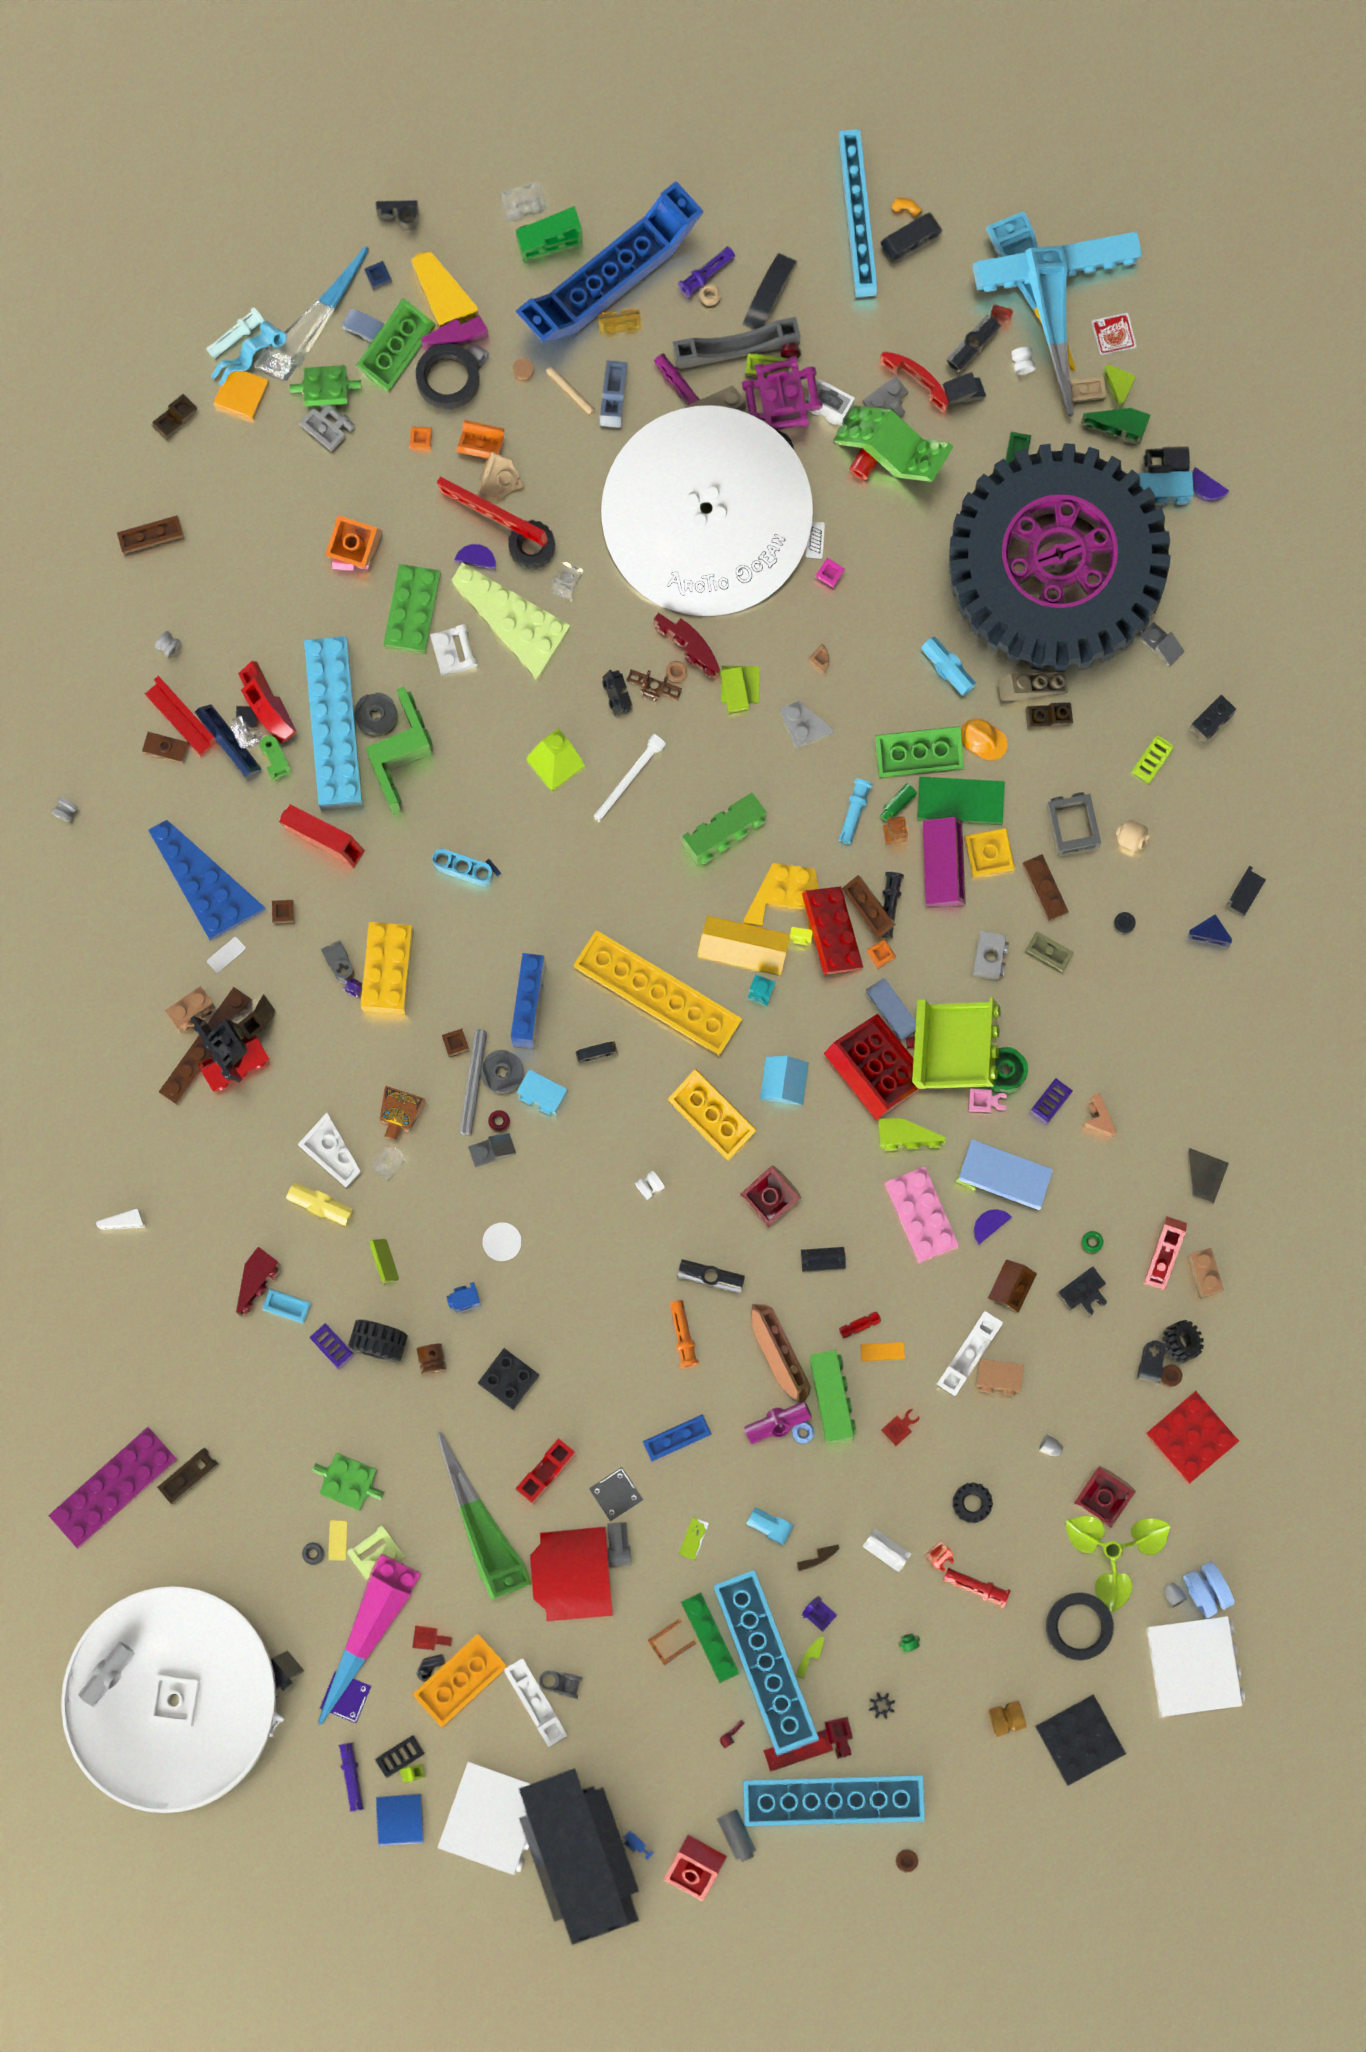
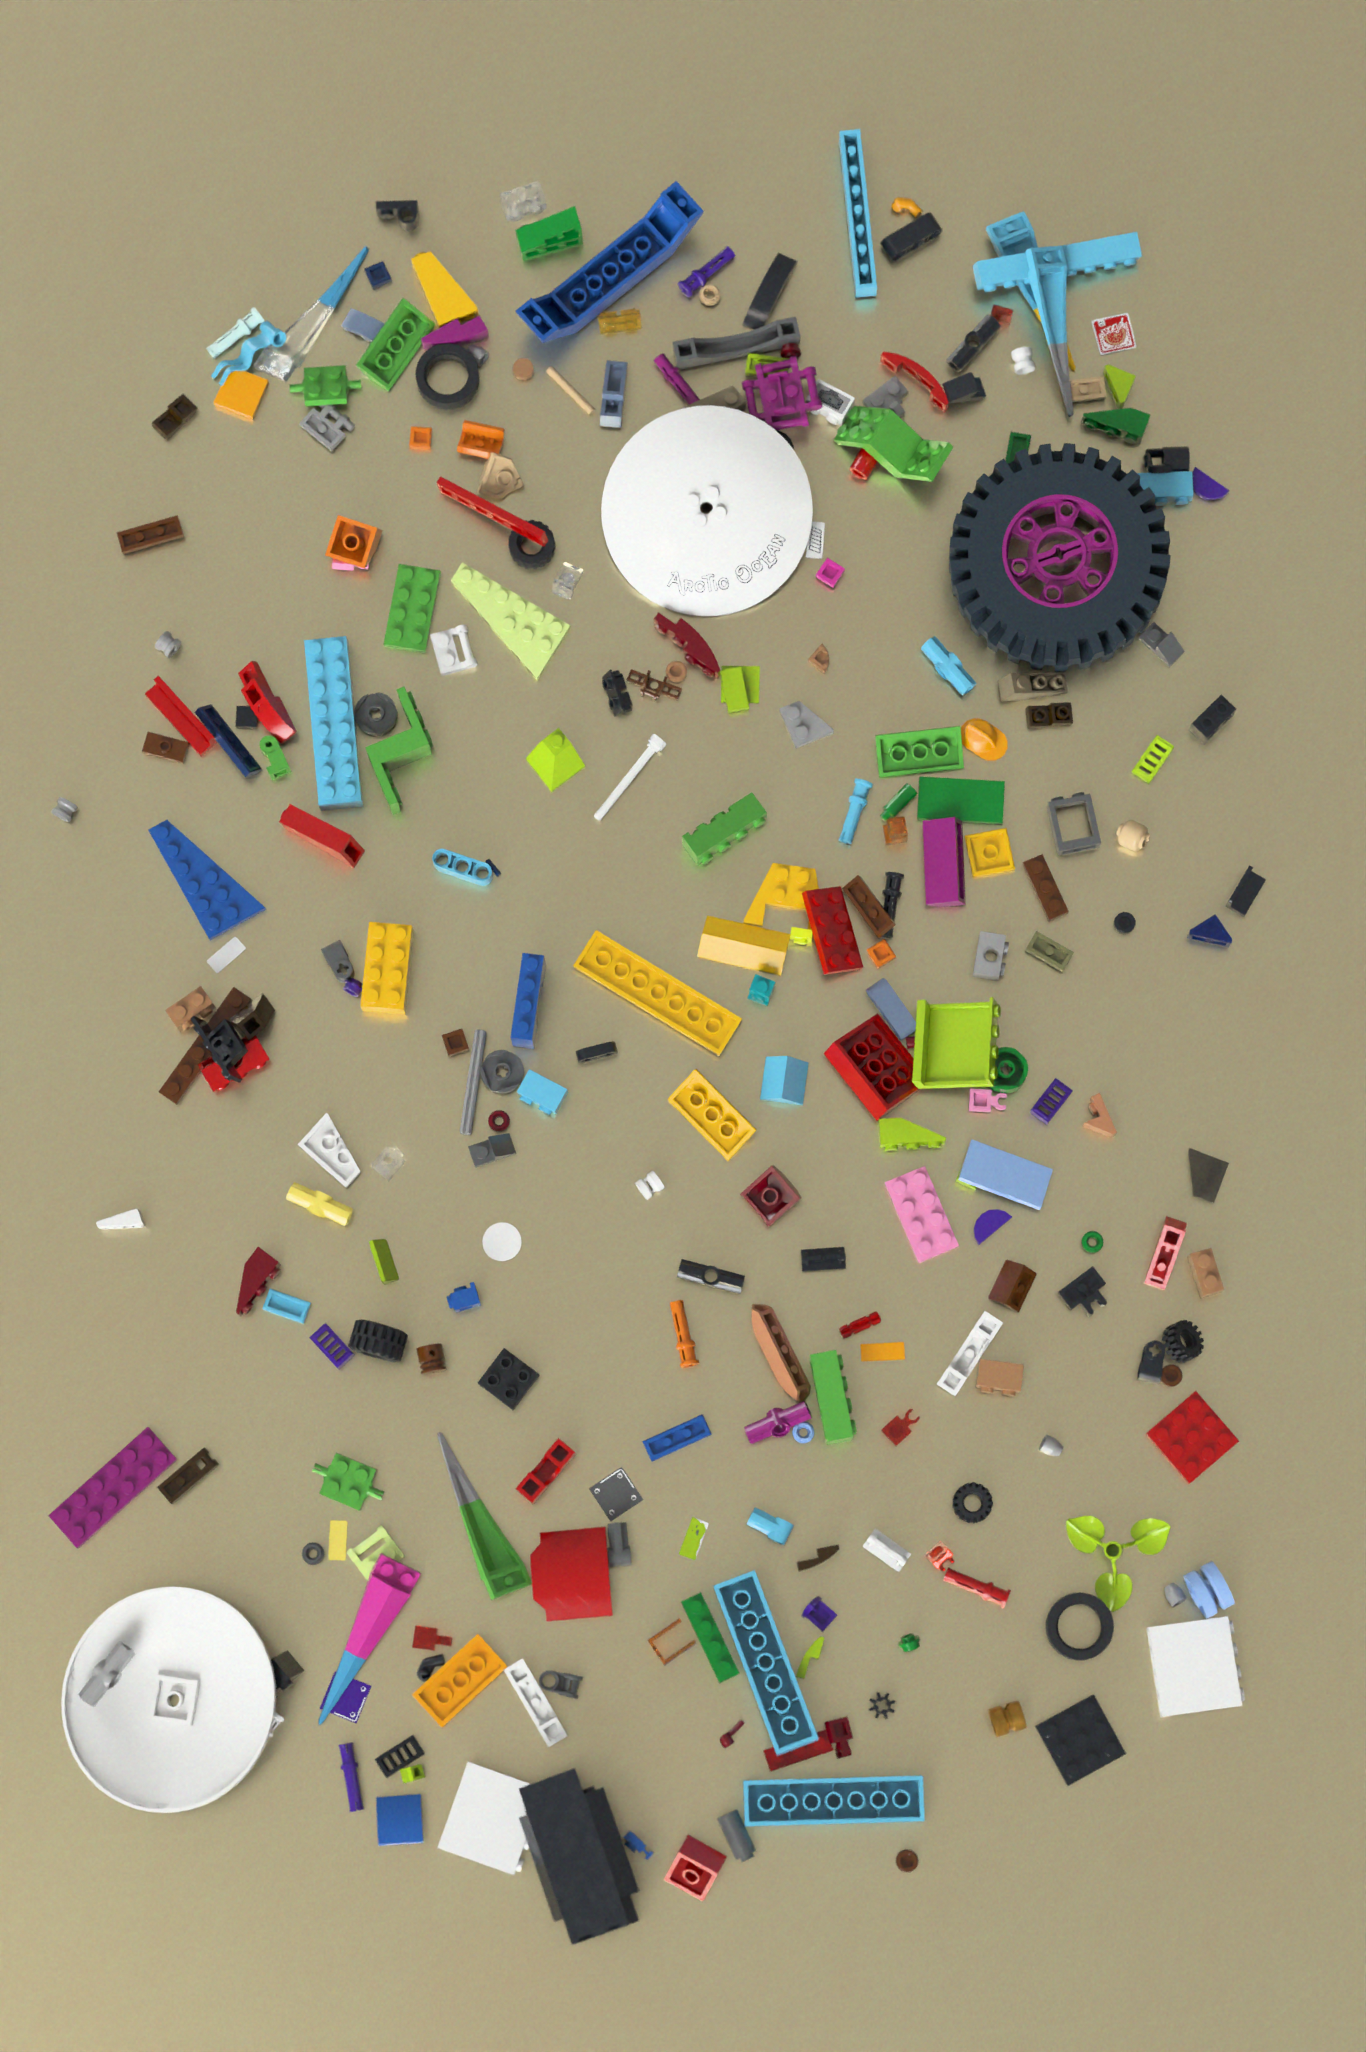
clear bracket [230,716,263,748] -> none
reddish brown plate [272,900,295,923] -> none
torso [380,1086,426,1141] -> none
dark purple tile [454,544,496,570] -> none
dark red slope [1074,1466,1136,1528] -> none

